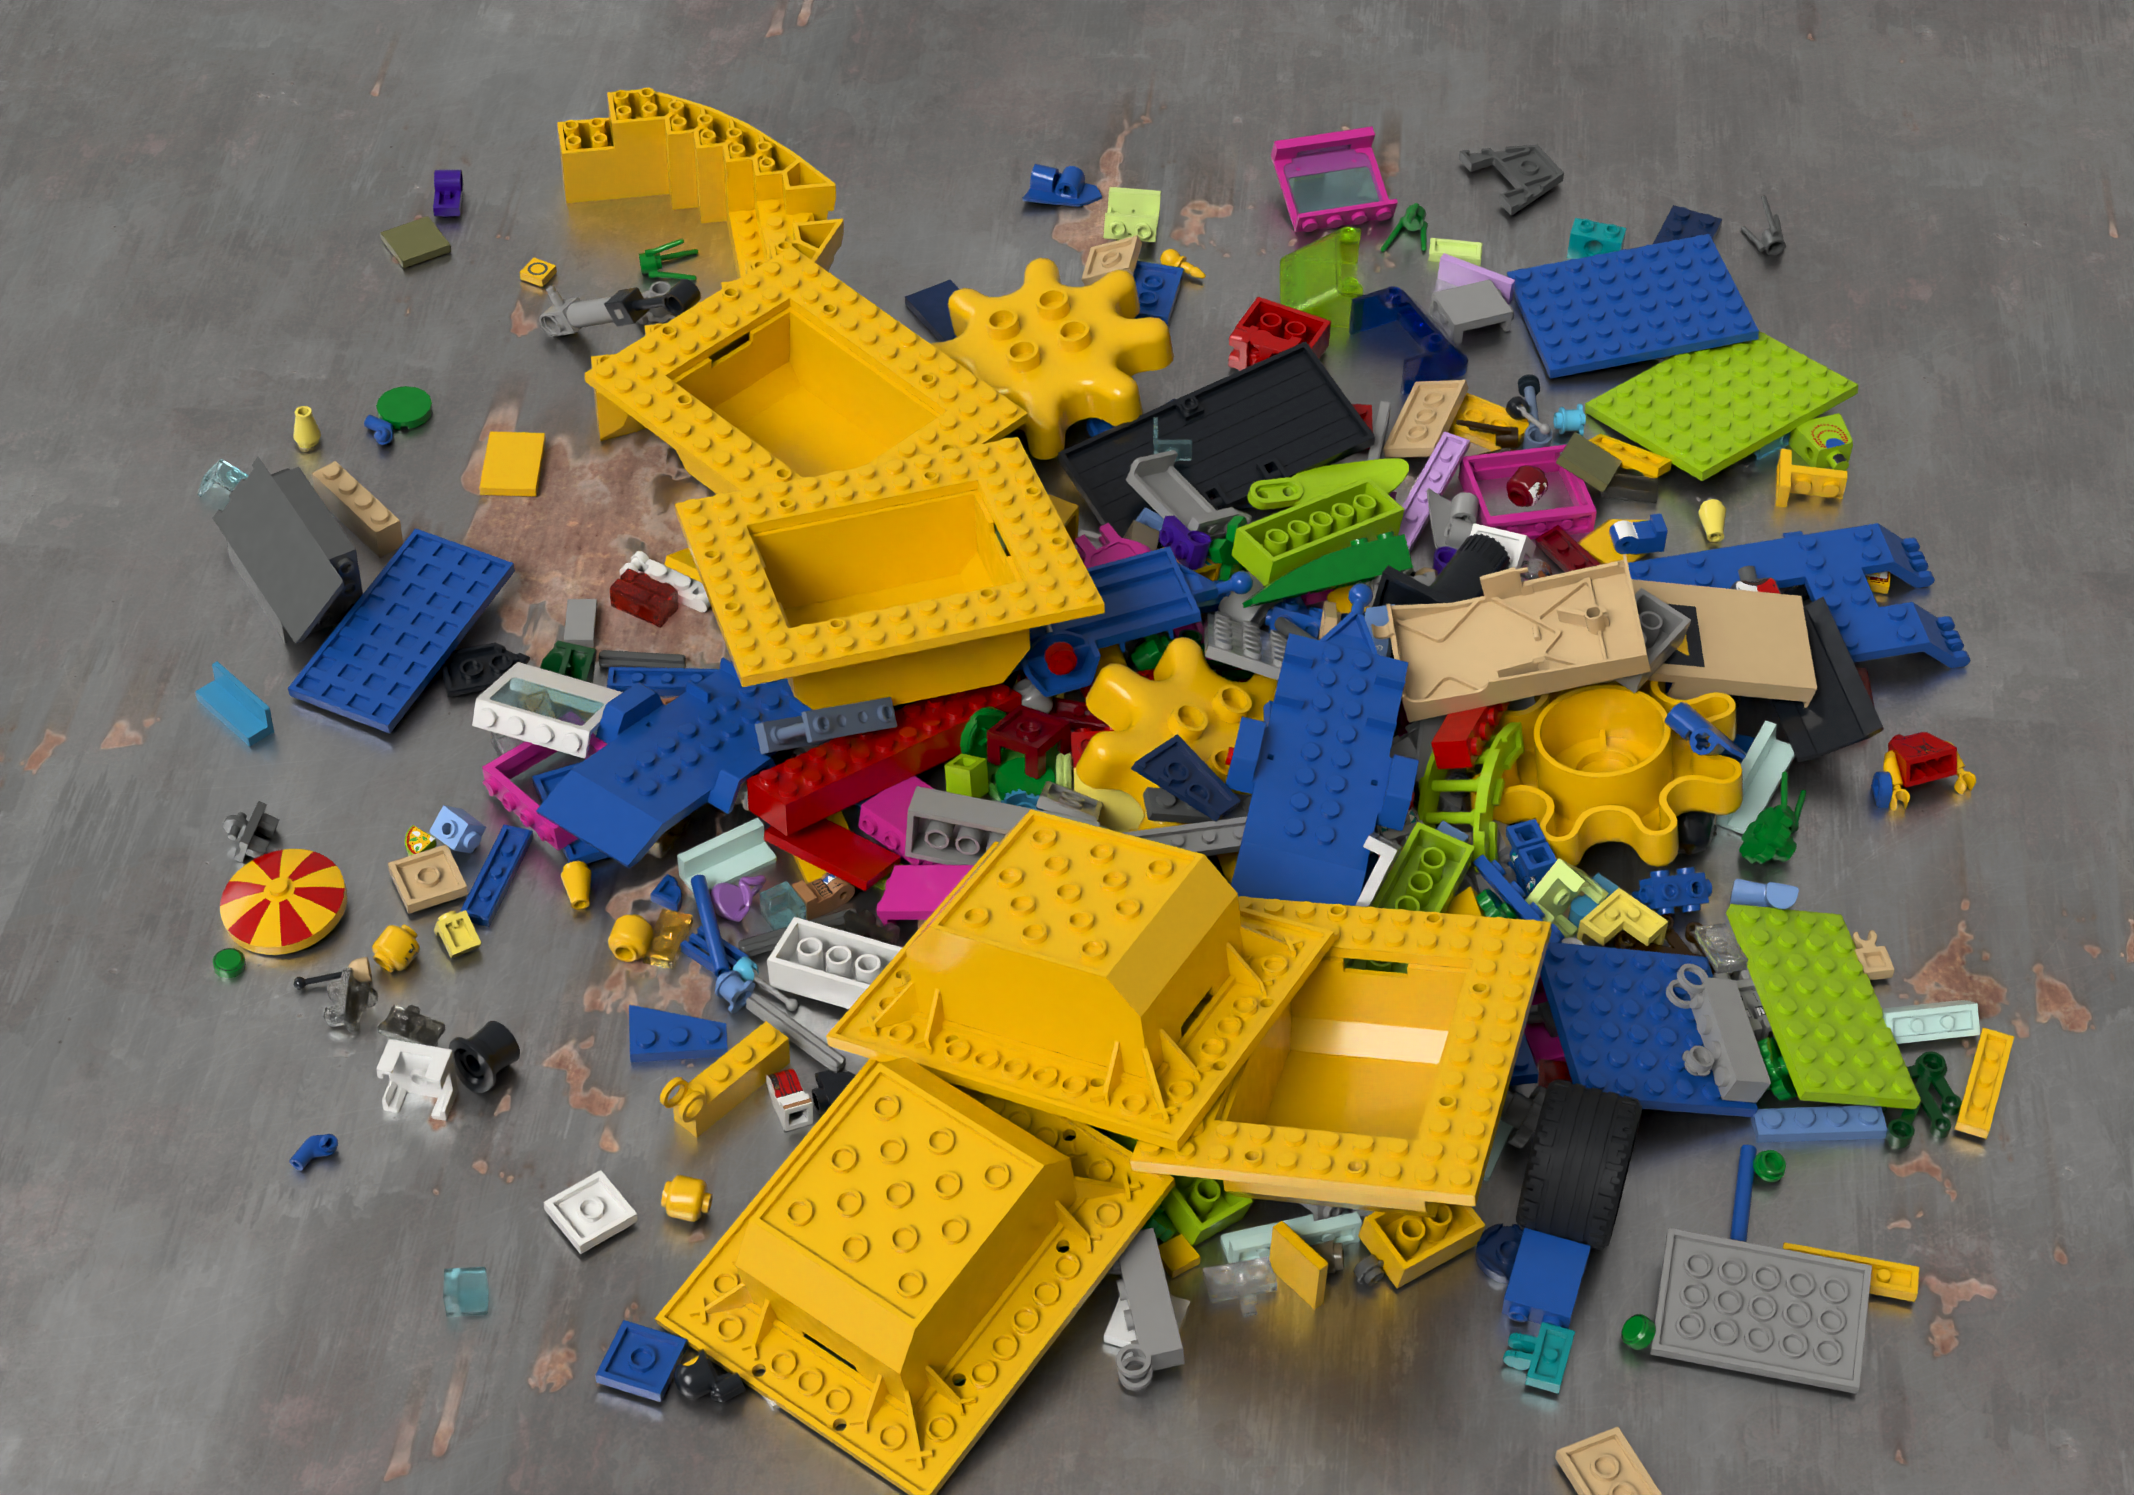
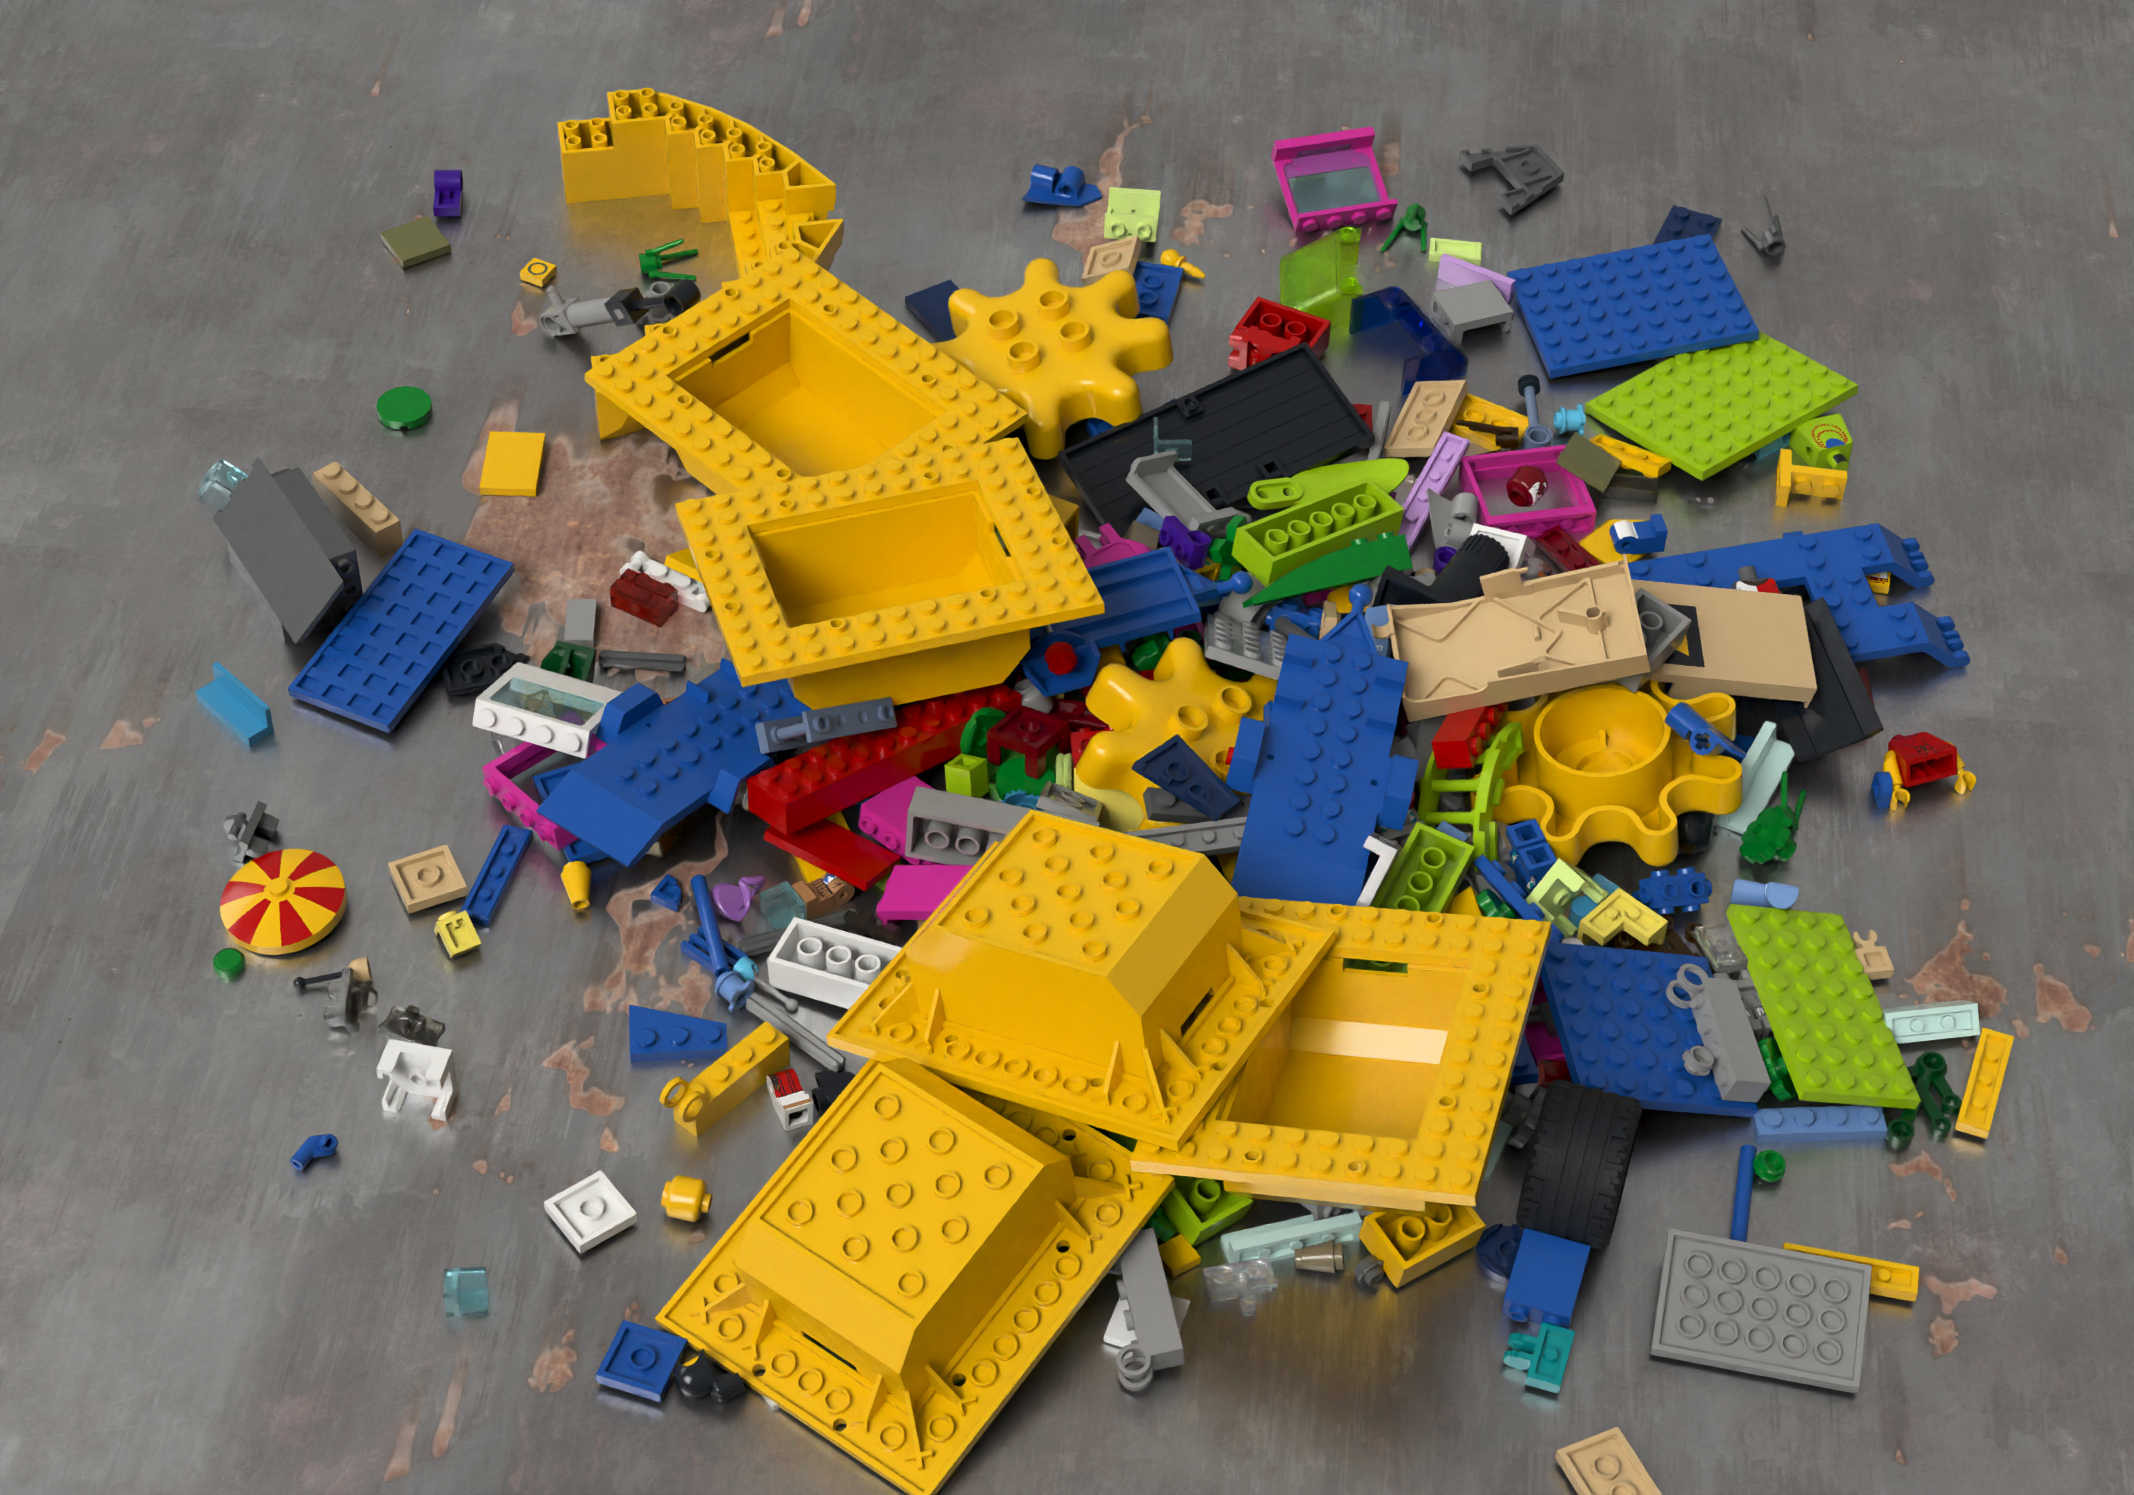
light yellow cone [293,406,321,448] -> none
blue arm [364,415,394,445] -> none
yellow head [372,924,420,972] -> none
tile [405,825,437,856] -> none
light blue brick [429,805,487,854] -> none
black piece [449,1021,520,1093] -> none
blue tile [607,667,719,696] -> none
yellow head [608,914,653,962] -> none
clear yellow plate [642,909,693,969] -> none
light aqua panel [677,818,777,894] -> none
yellow tile [1268,1221,1328,1310] -> none
hinge [1506,396,1551,435] -> none
teal brick [1567,218,1627,259] -> none
green piece [1621,1314,1656,1350] -> none
light yellow cone [1698,499,1726,543] -> none

